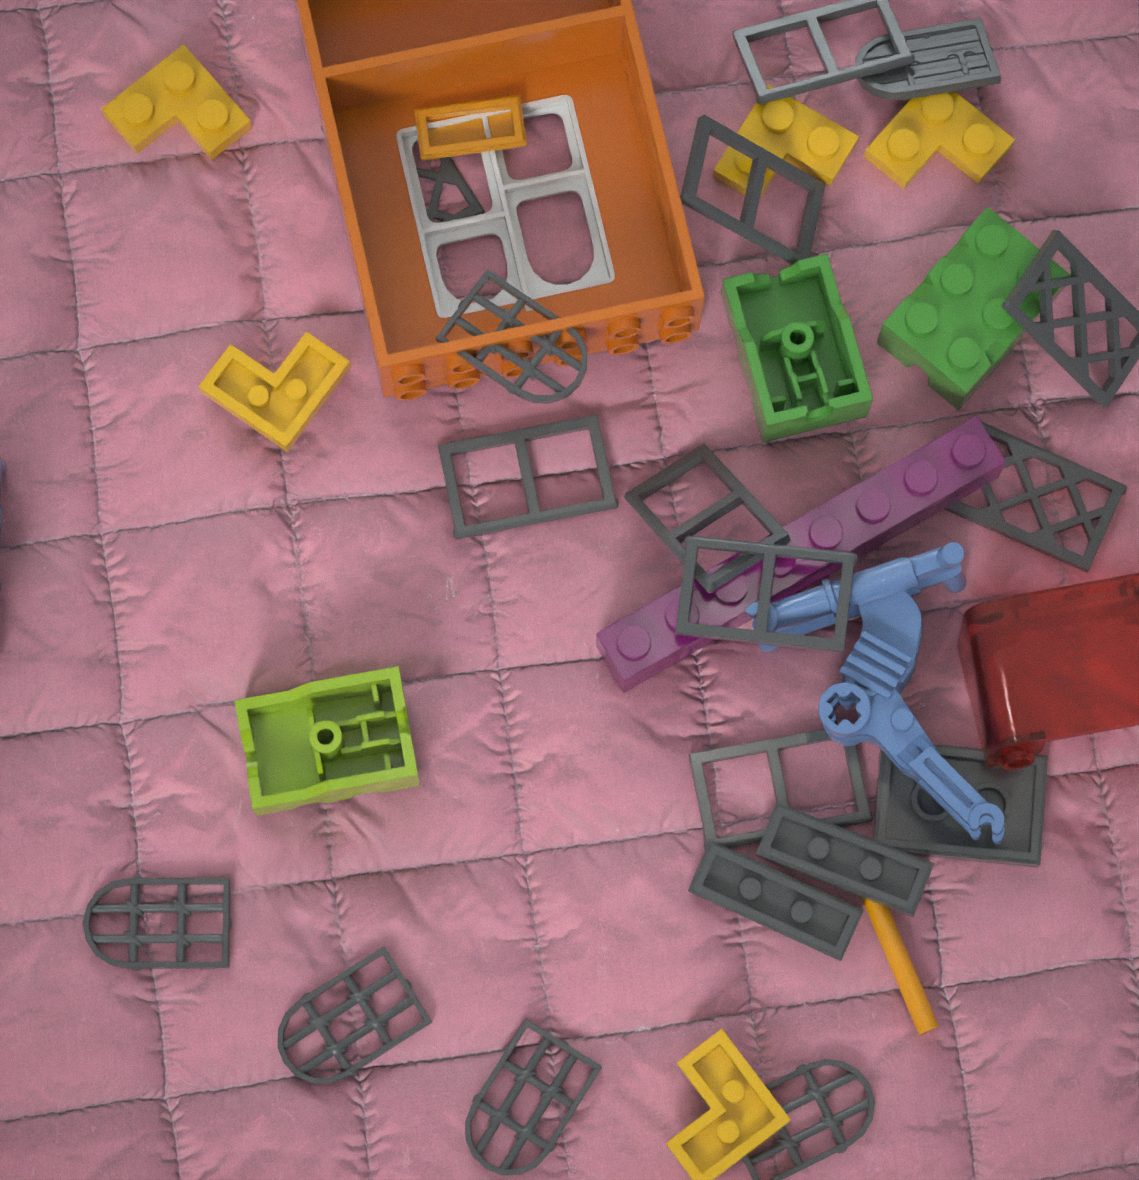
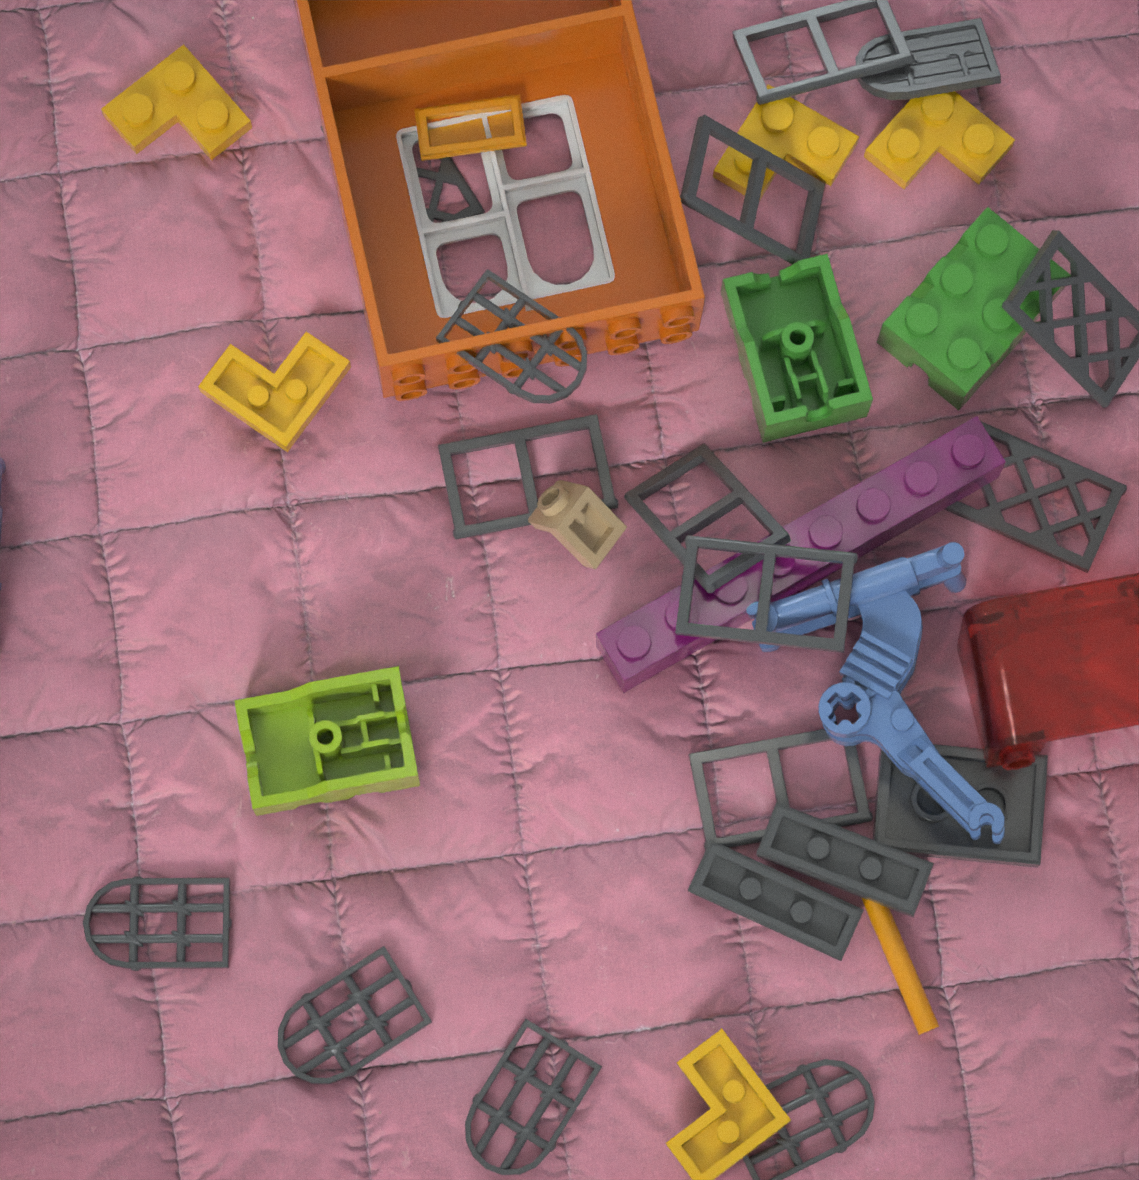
none -> tan bracket [528,480,627,569]

